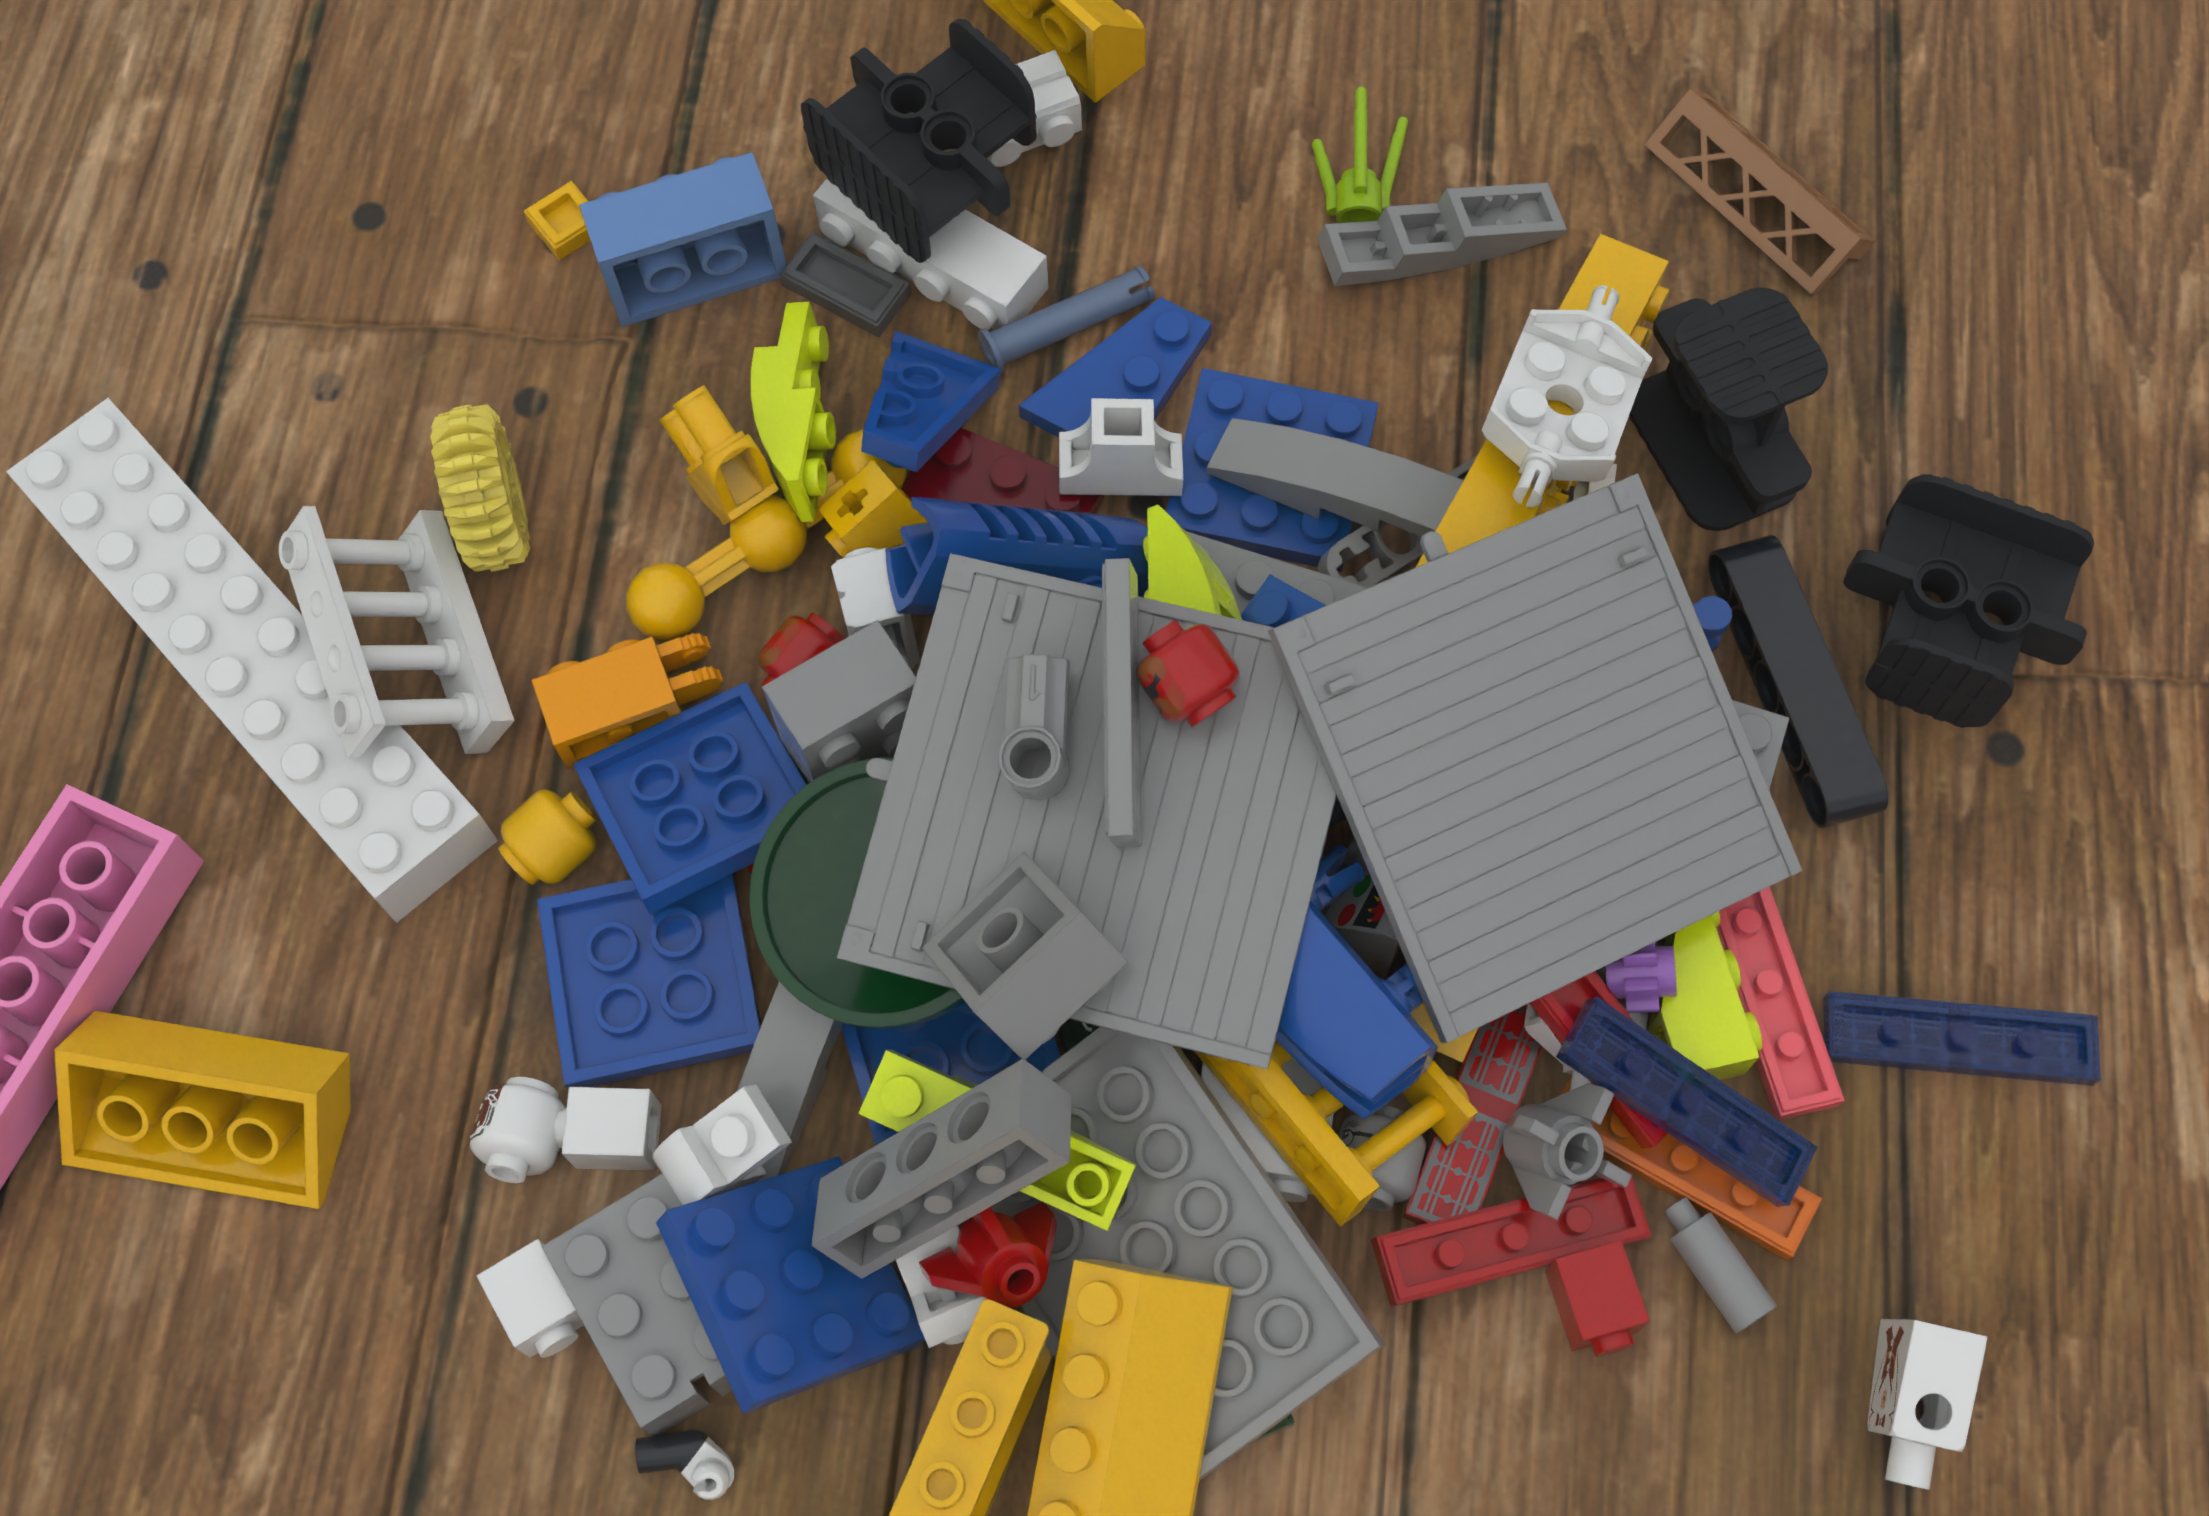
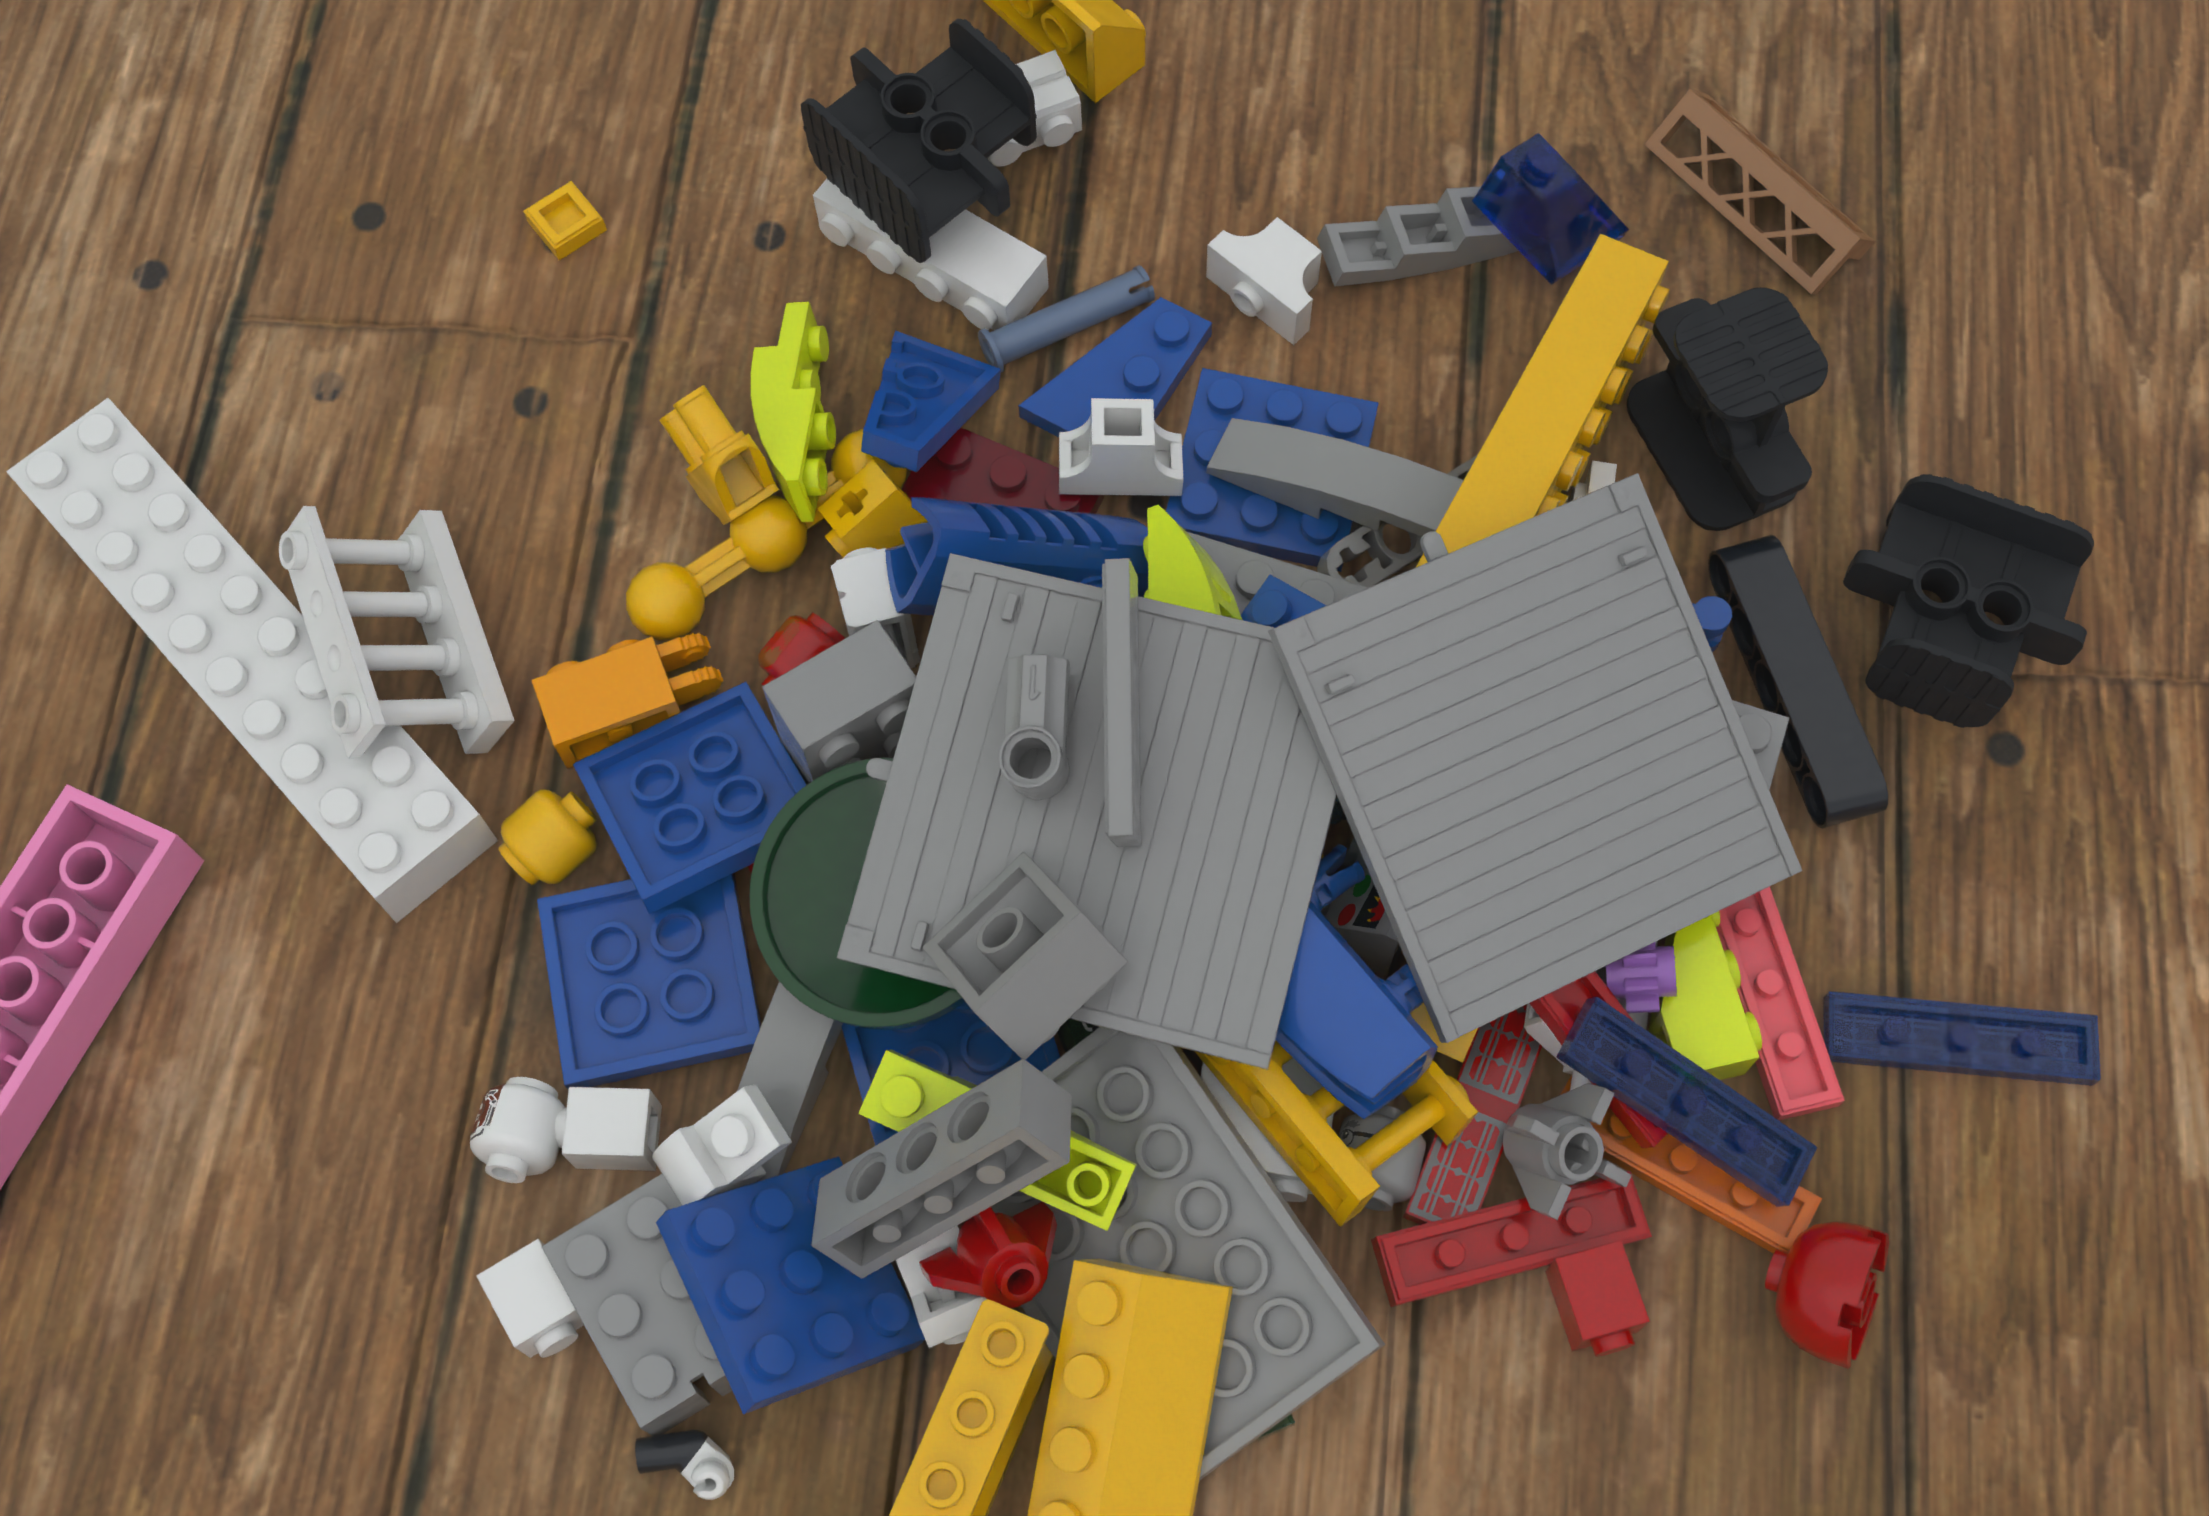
yellow slope [54,1011,351,1209] -> none
light yellow gear [430,404,531,572] -> none
medium blue brick [579,152,787,327] -> none
dark grey tile [779,232,911,337] -> none
red head [1136,619,1240,728] -> none
lime plant [1312,86,1408,223] -> none
white plate [1482,285,1652,508] -> none
light grey cylinder [1664,1197,1778,1334] -> none
white torso [1867,1319,1987,1490] -> none
none -> white brick [1206,217,1322,345]
none -> clear blue slope [1472,133,1629,285]
none -> red cylinder [1765,1221,1889,1369]

